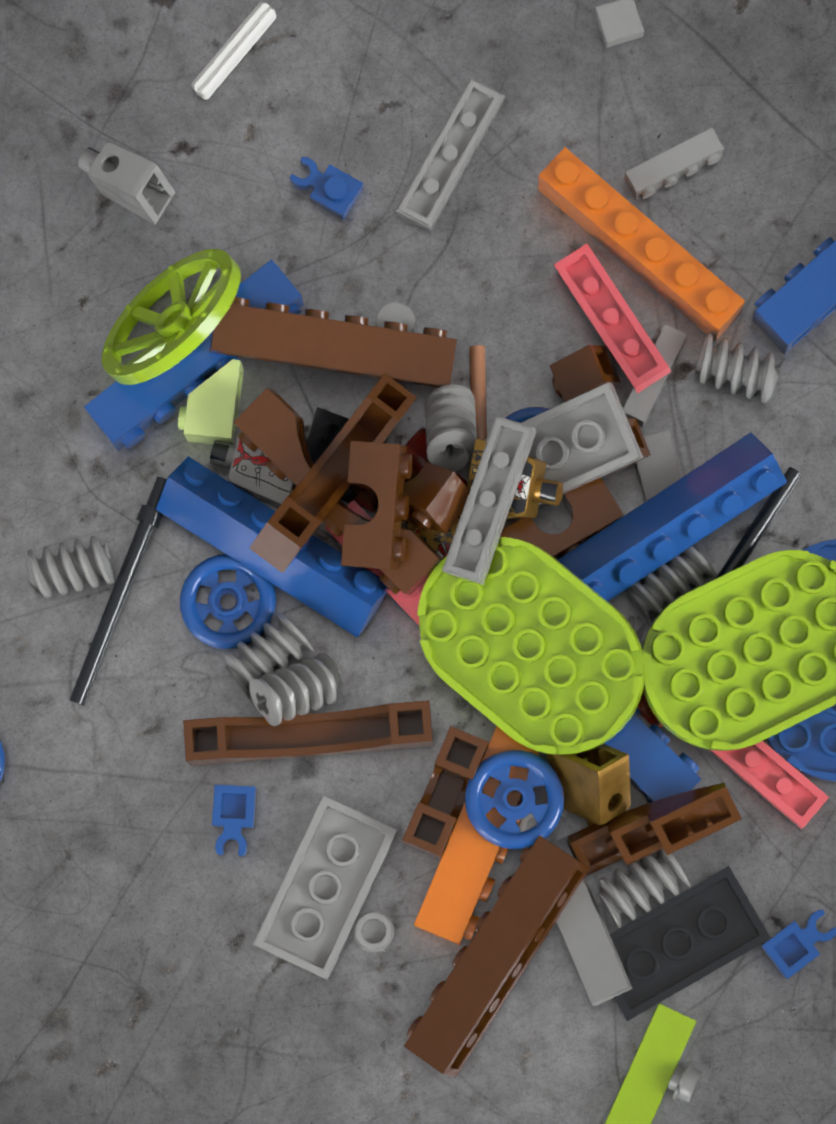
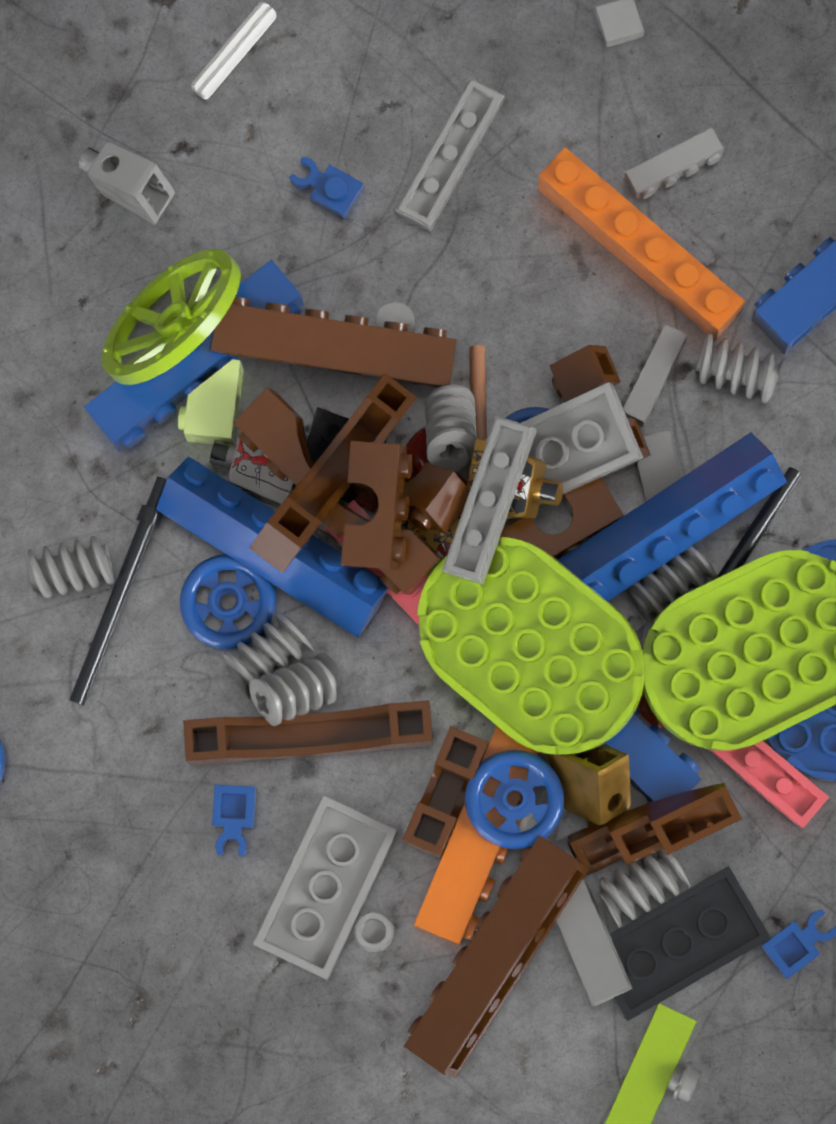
coral plate [554,244,671,394] -> none

